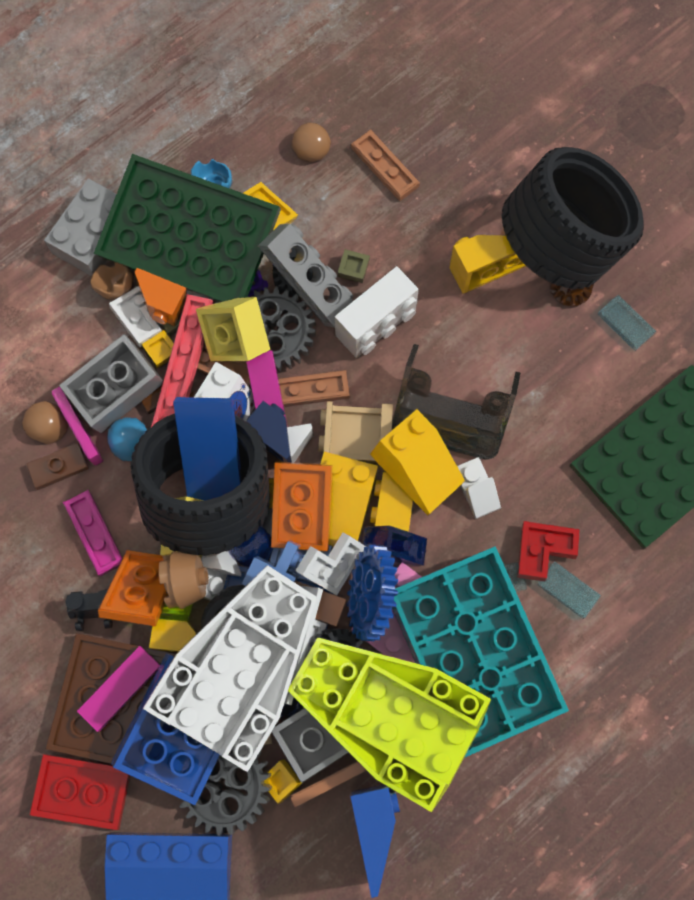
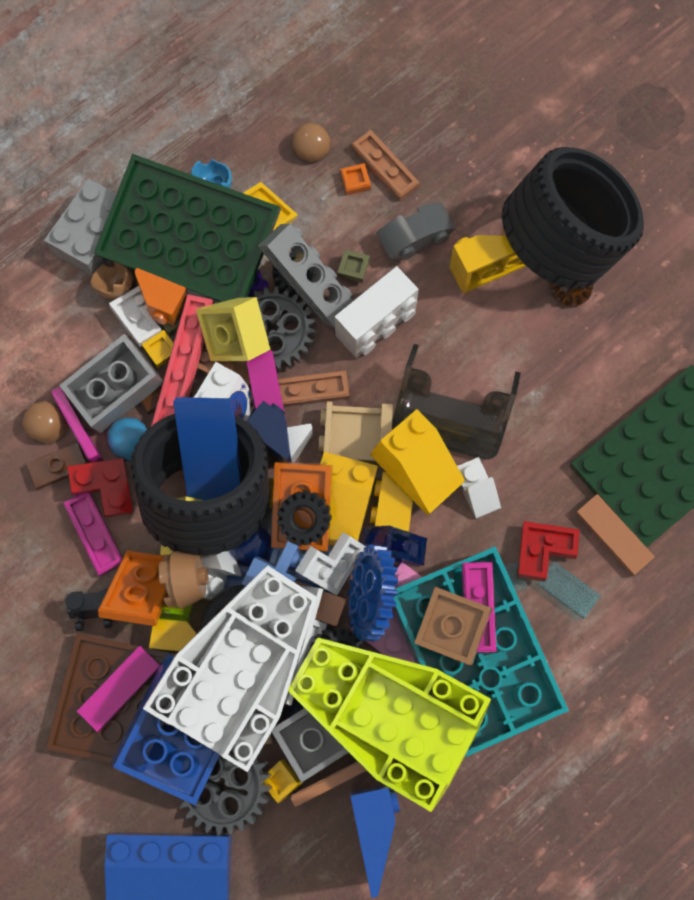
red plate [30,754,130,830] -> none
clear light blue tile [598,295,656,351] -> none
none -> red plate [67,458,133,518]
none -> black tyre [277,490,332,545]
none -> orange tile [340,163,371,195]
none -> dark grey brick [376,203,456,260]
none -> medium nougat plate [414,587,493,666]
none -> dark pink tile [461,562,496,653]
none -> nougat tile [575,494,655,576]

